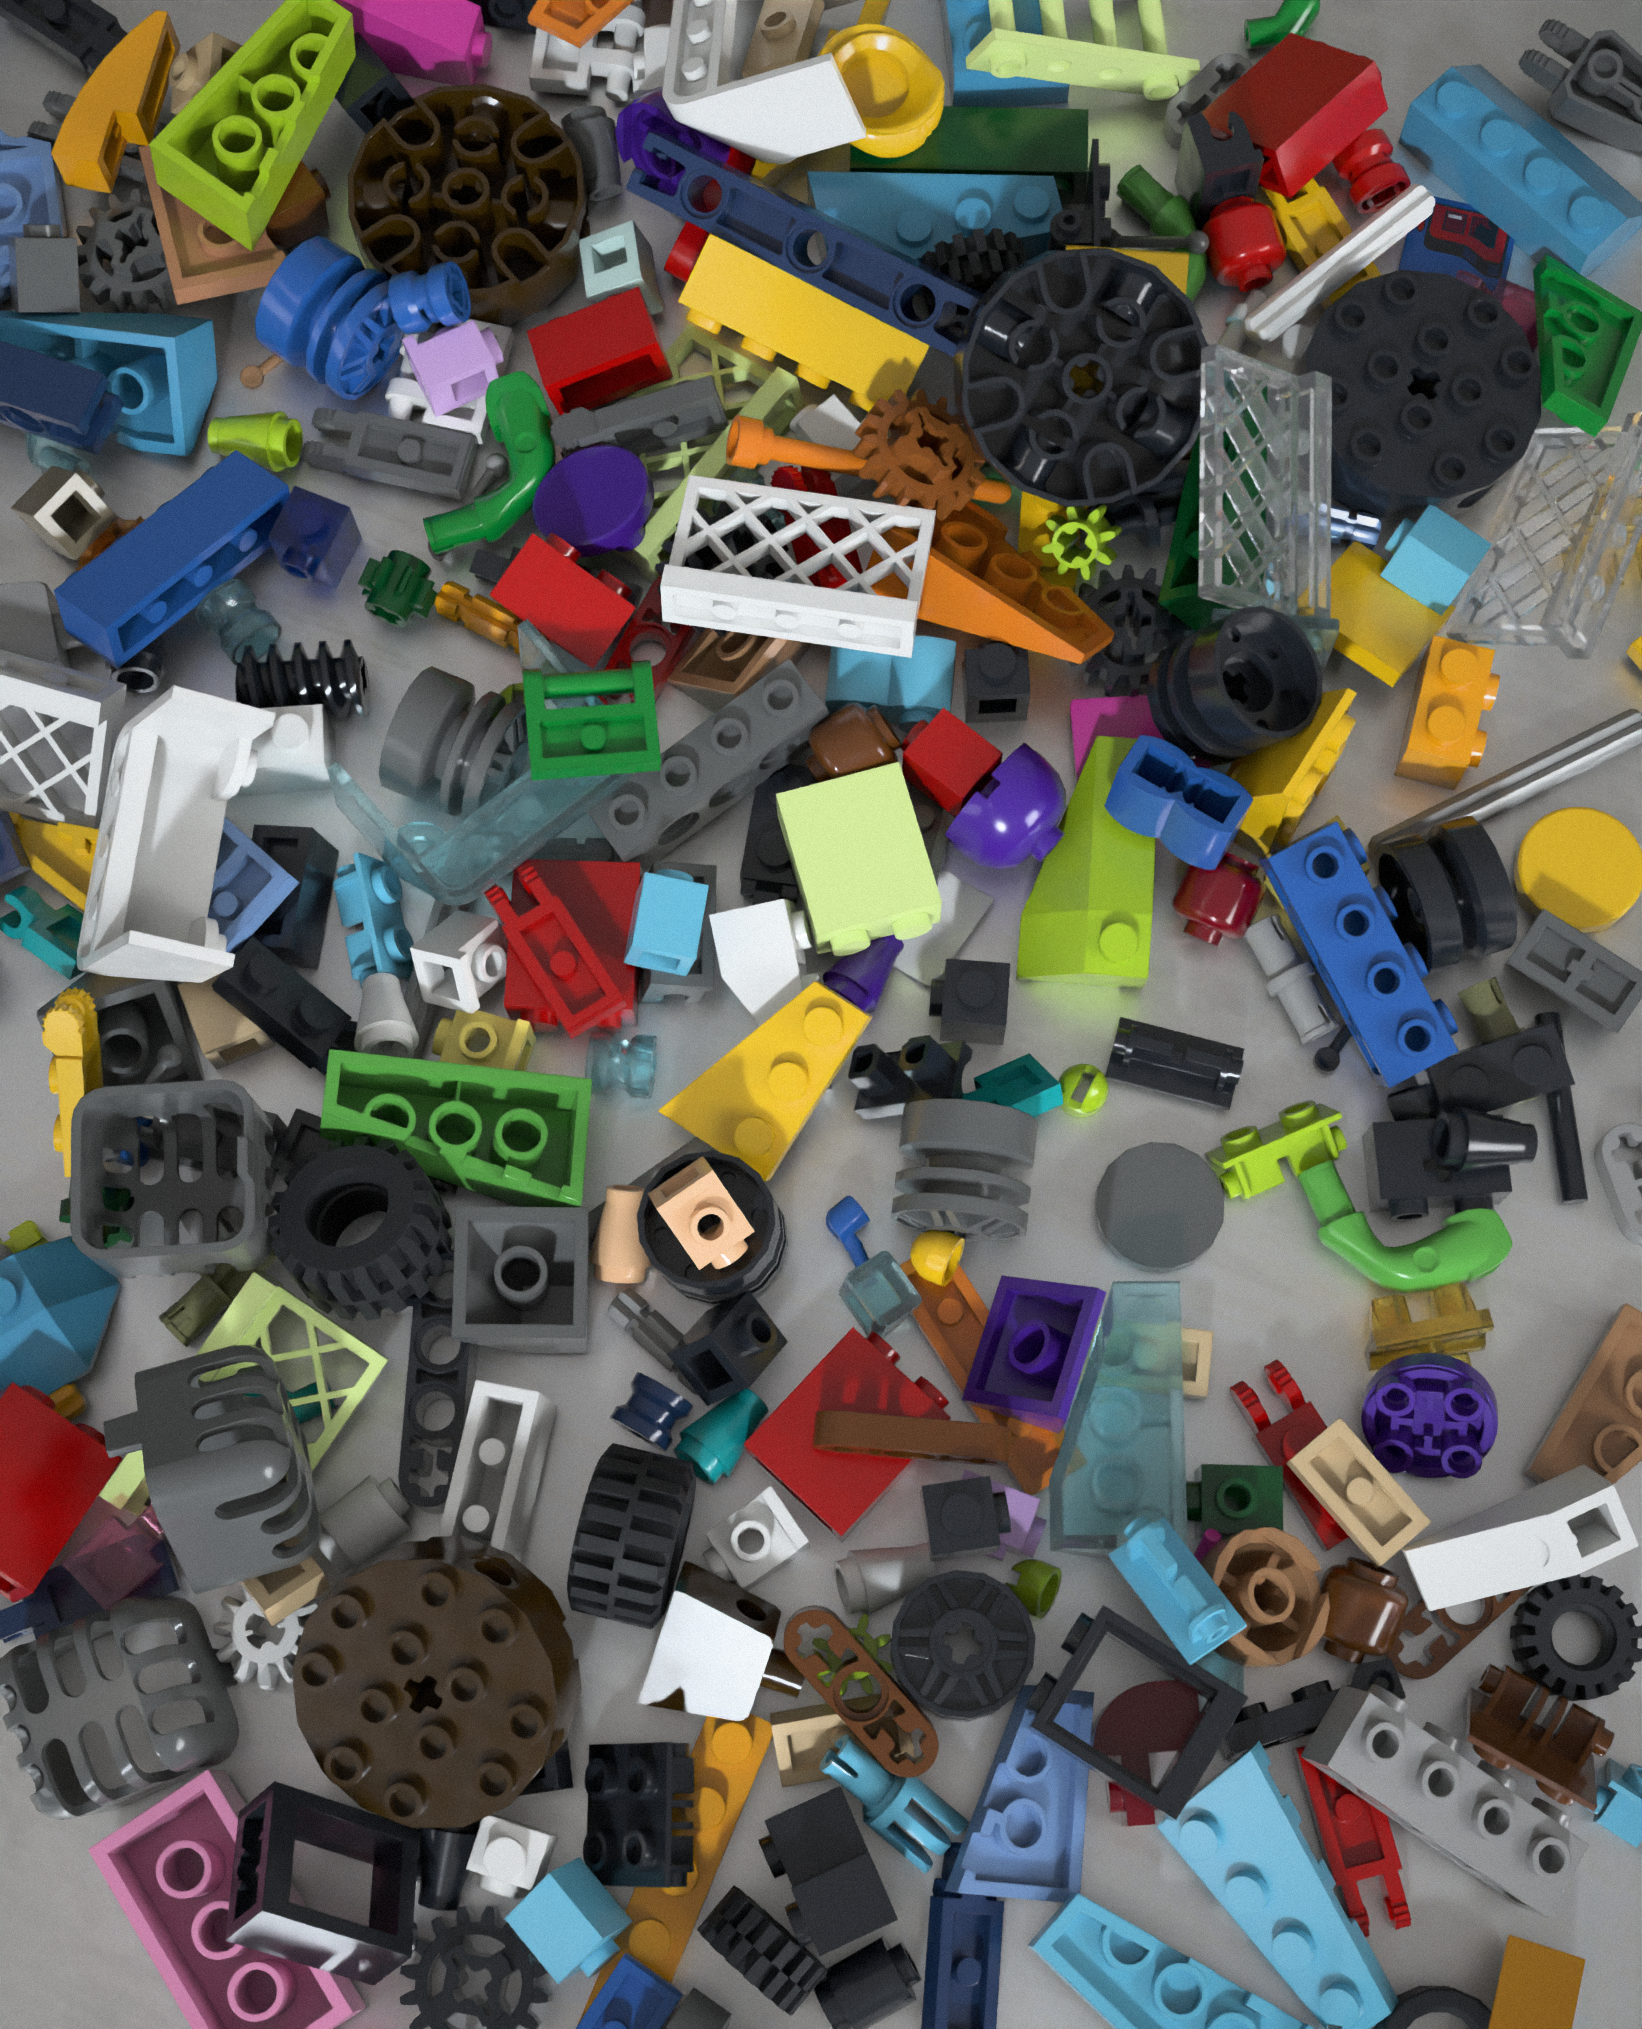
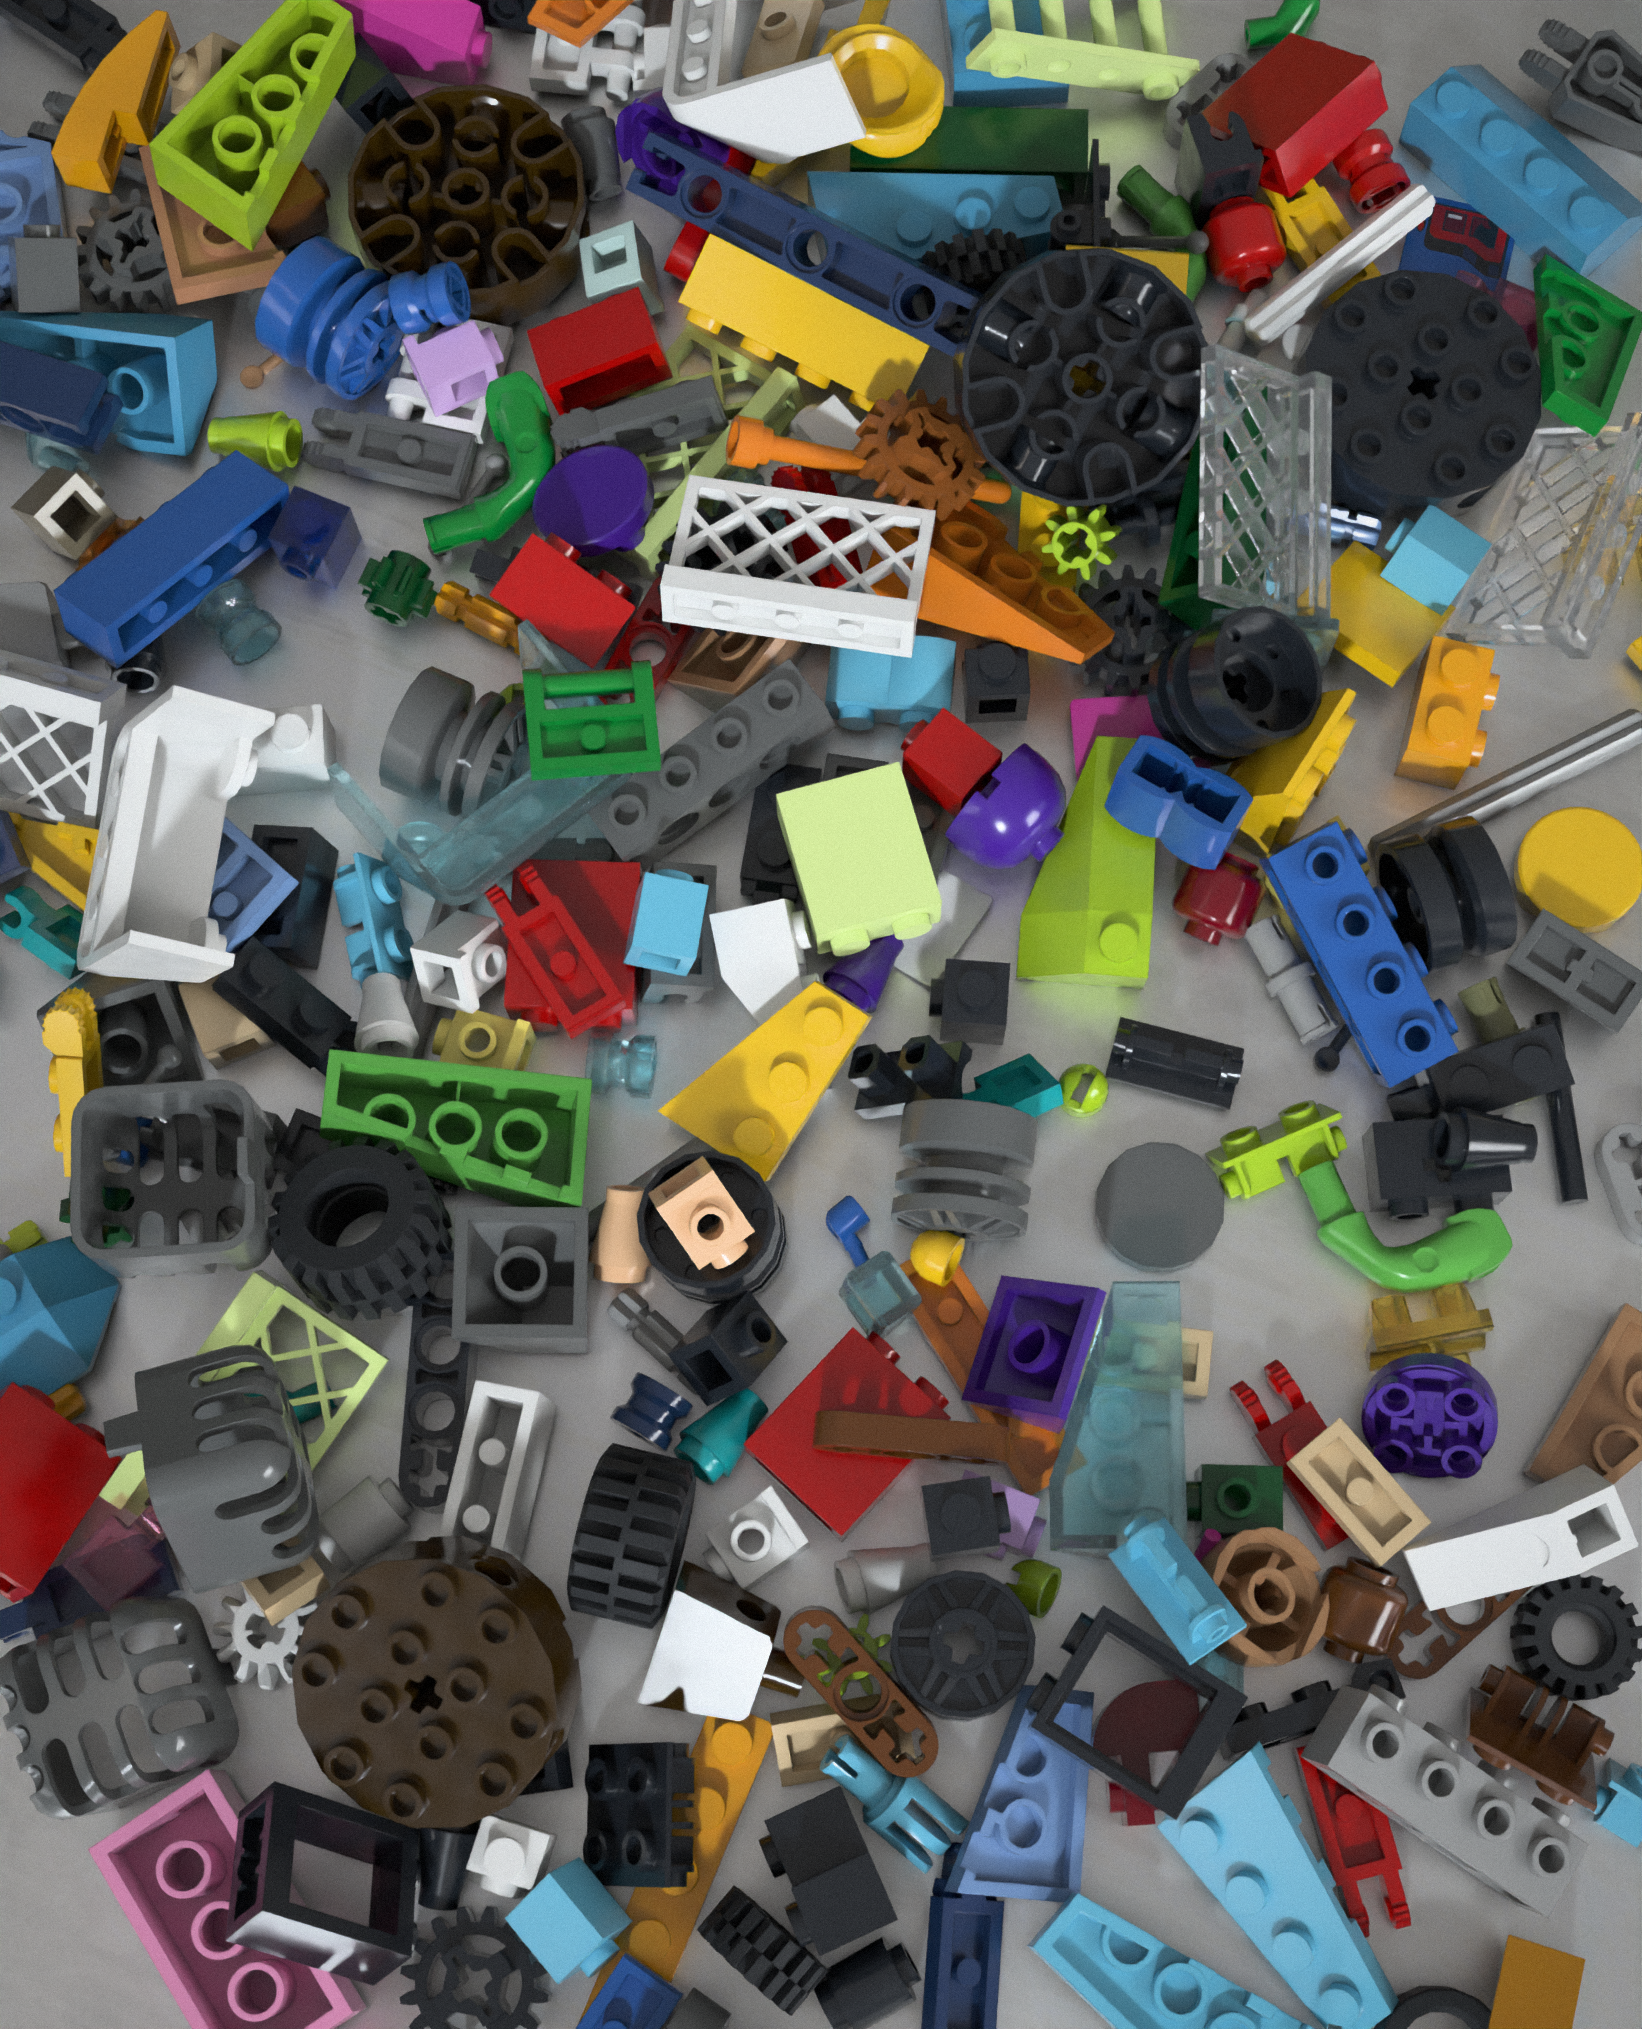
olive axle [159,1248,277,1347] -> none
black piece [235,639,370,718] -> none
reddish brown head [805,702,902,783] -> none

